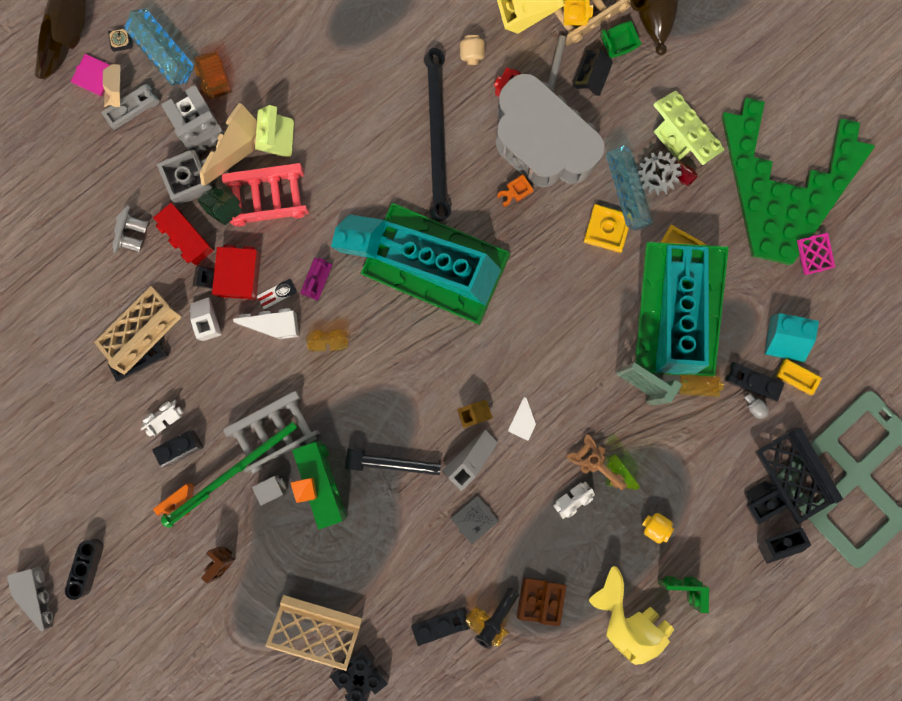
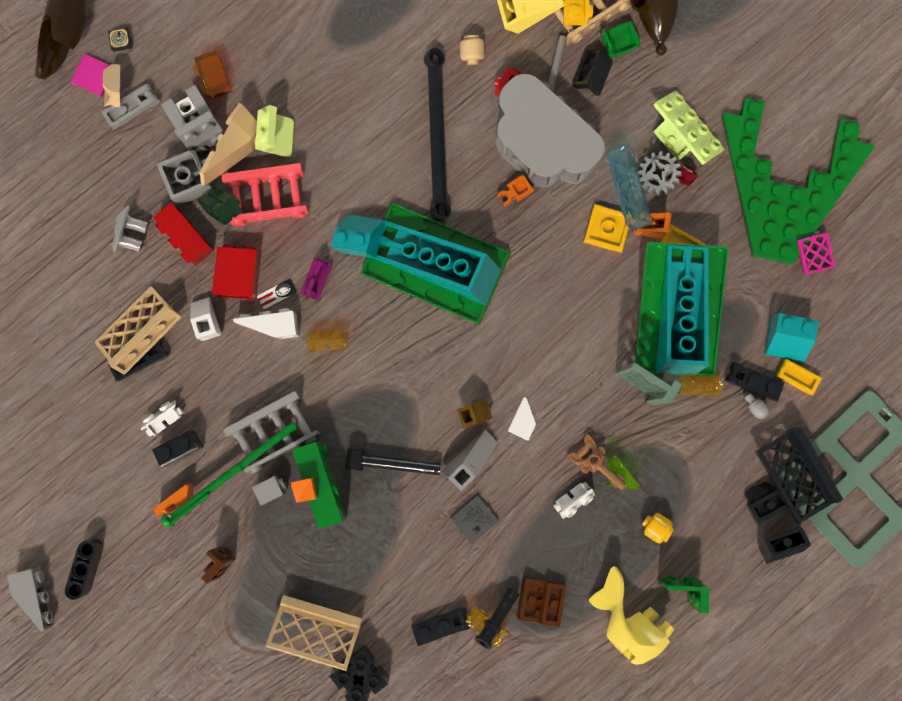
clear light blue brick [124,9,194,86] -> none
black slope [193,266,214,289] -> none
none -> orange slope [633,212,672,239]

